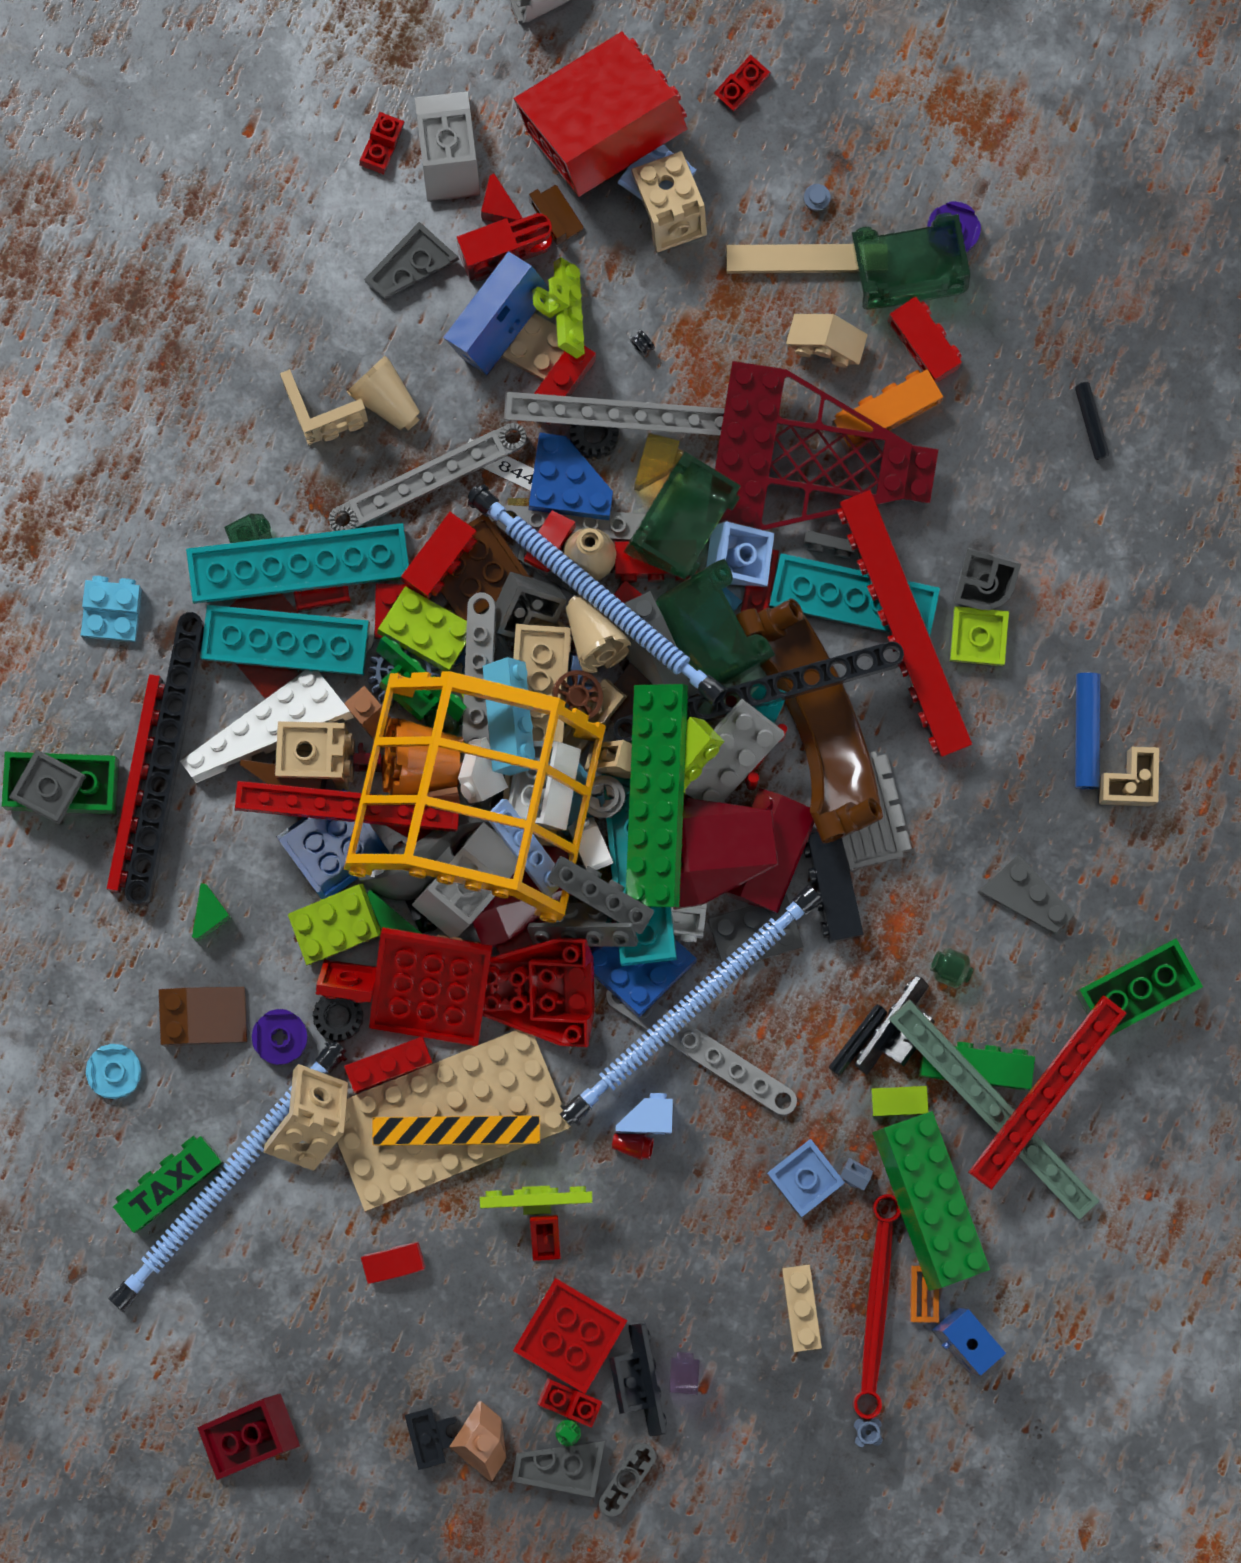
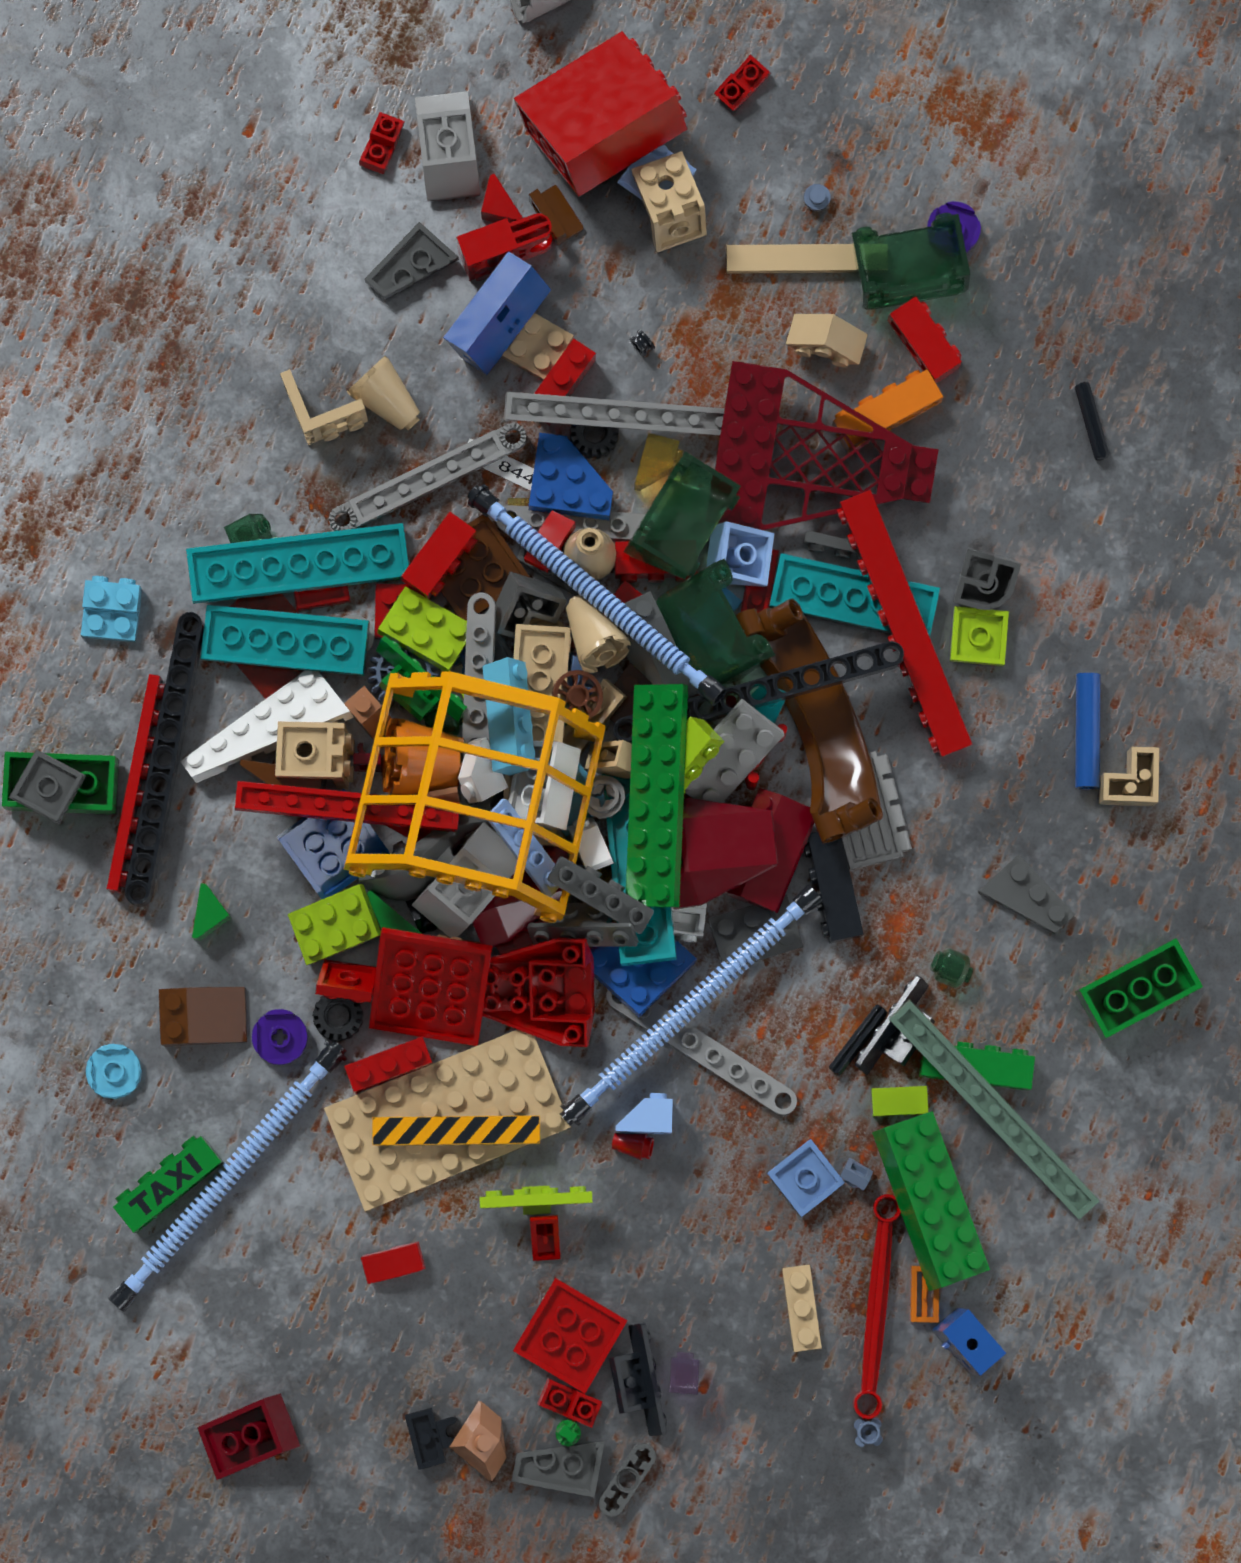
tan bracket [264,1064,348,1171] -> none
lime plate [532,257,585,358] -> none
red tile [968,996,1126,1190] -> none

